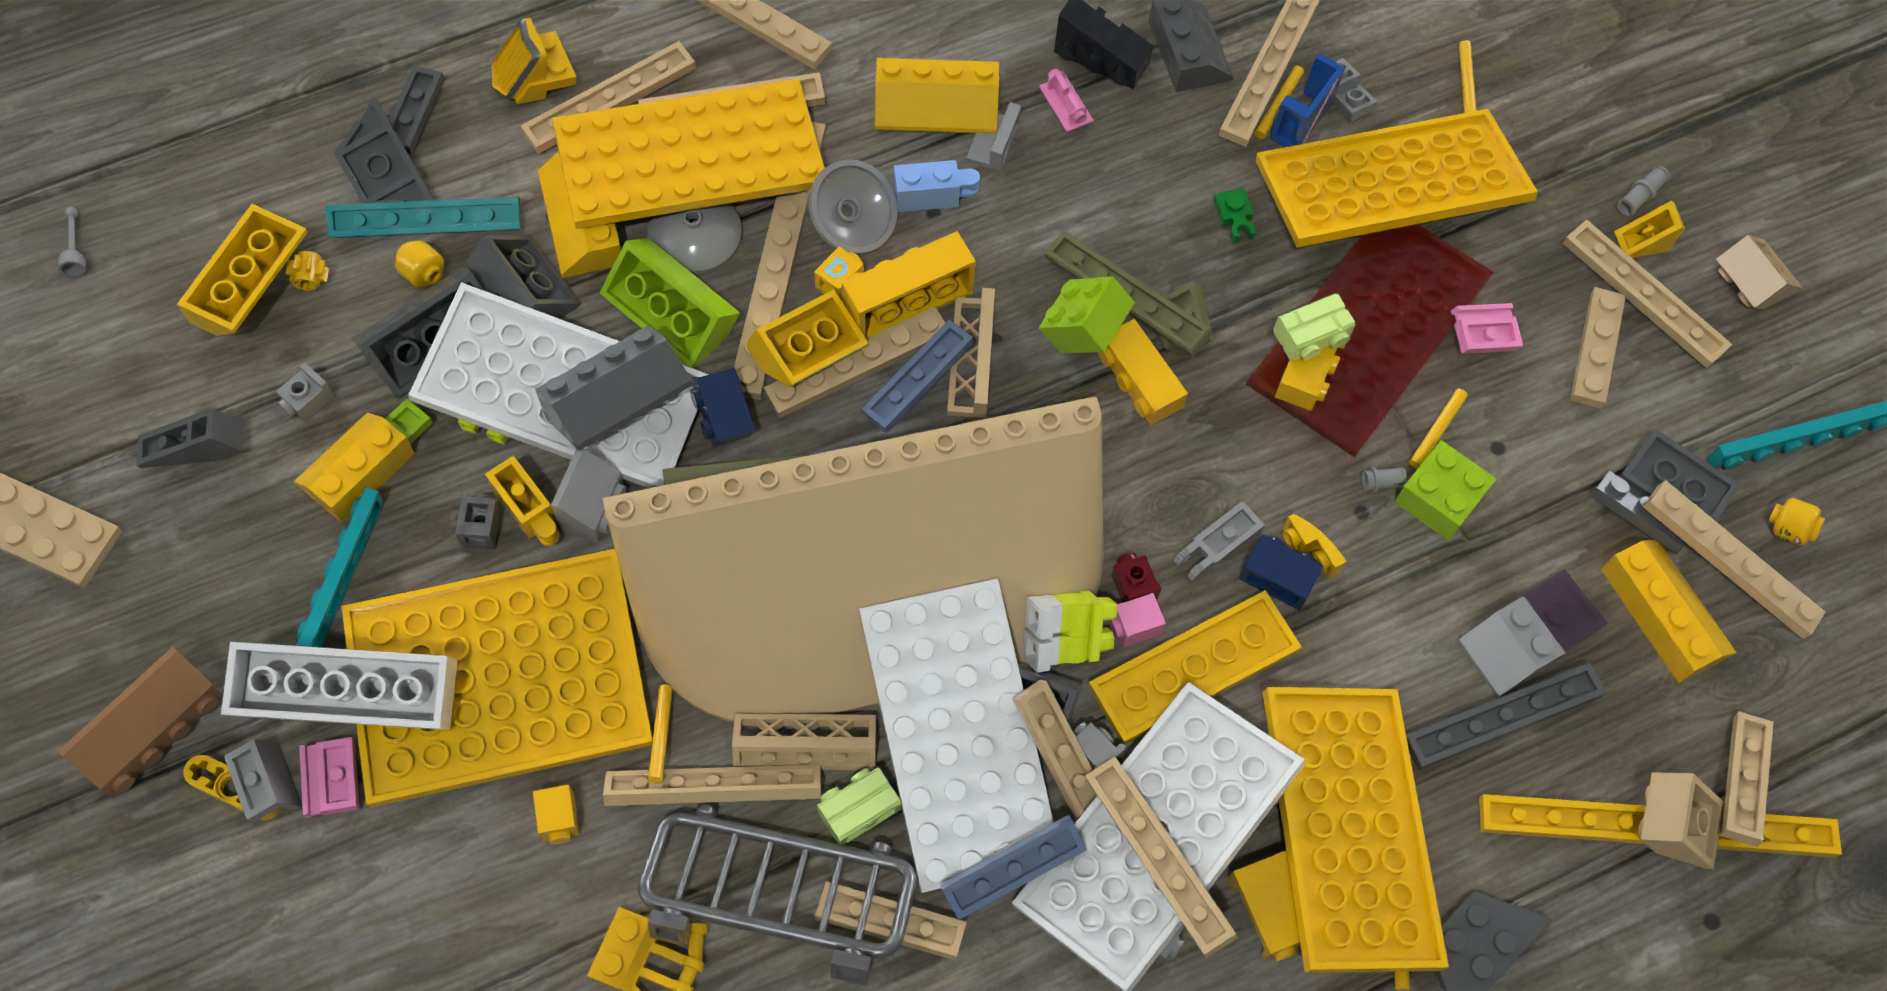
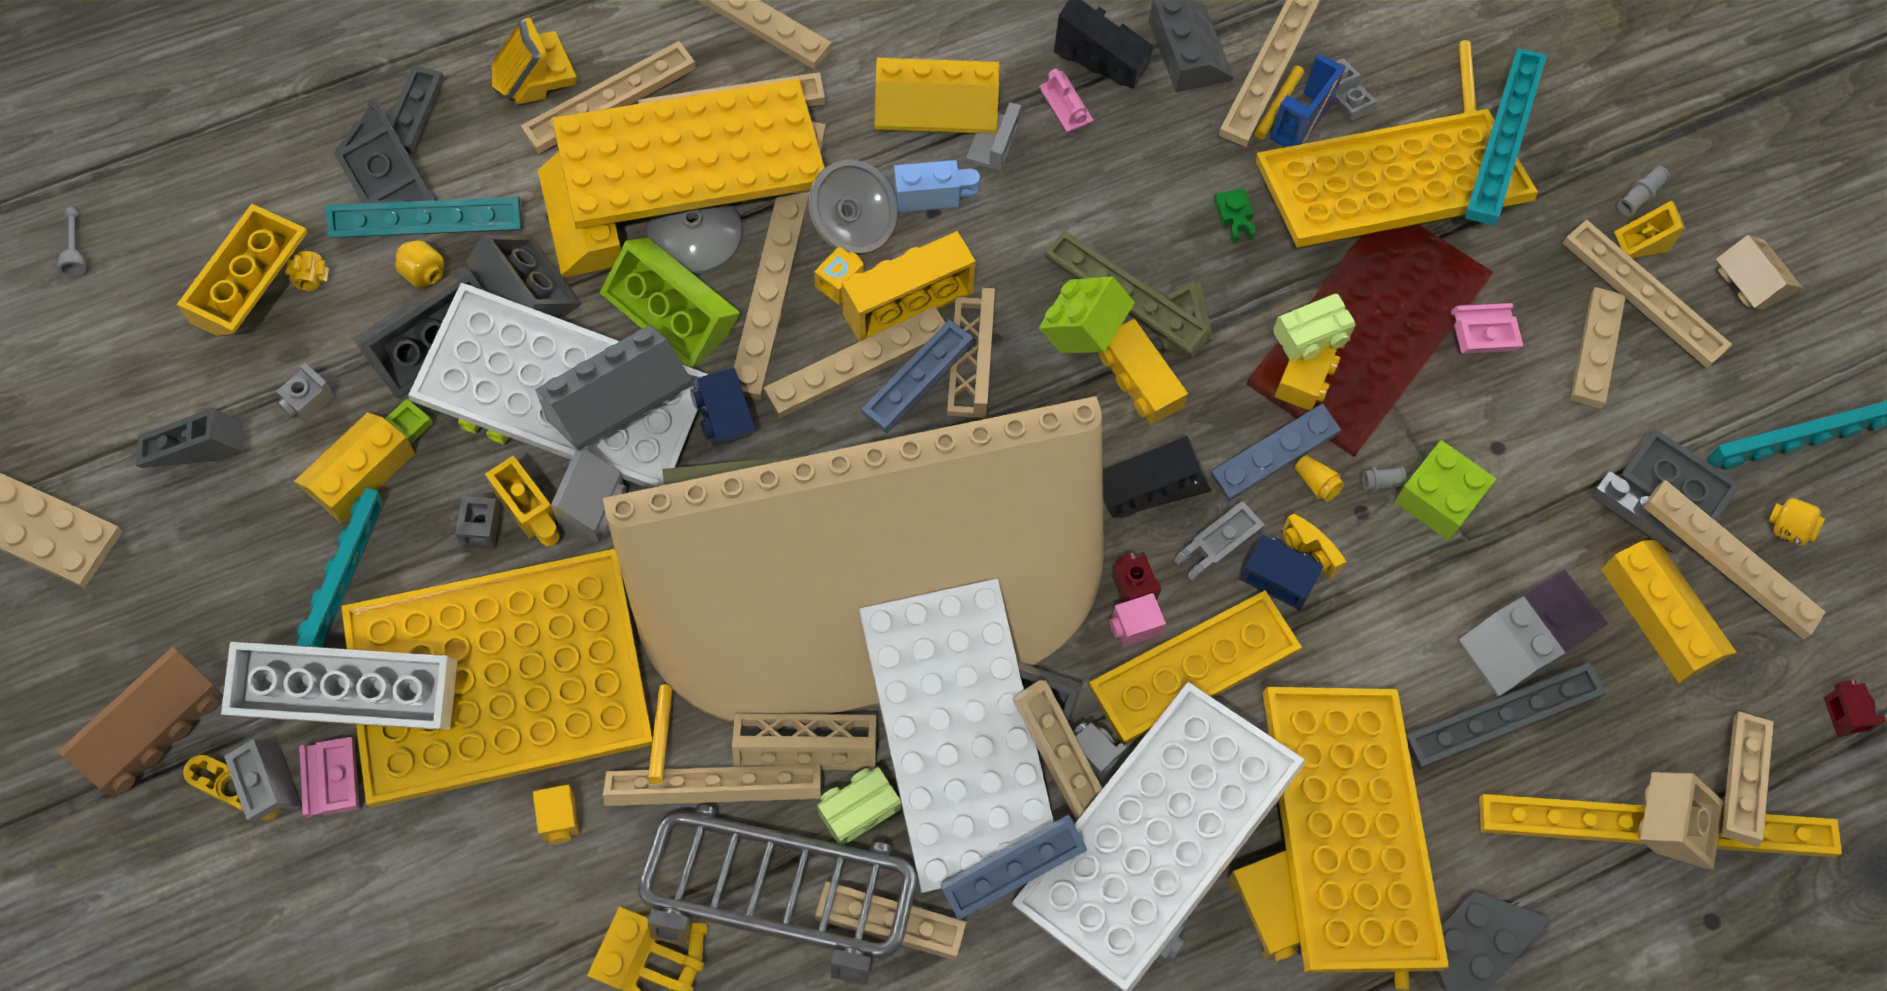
yellow slope [745,290,869,387] -> none
hips [1022,590,1118,673] -> none
tan plate [1085,757,1238,959] -> none
yellow bar [1409,389,1468,469] -> none
none -> black wedge [1103,436,1211,518]
none -> sand blue plate [1211,403,1341,501]
none -> yellow cone [1294,455,1344,502]
none -> teal plate [1465,48,1547,226]
none -> dark red brick [1823,680,1886,737]

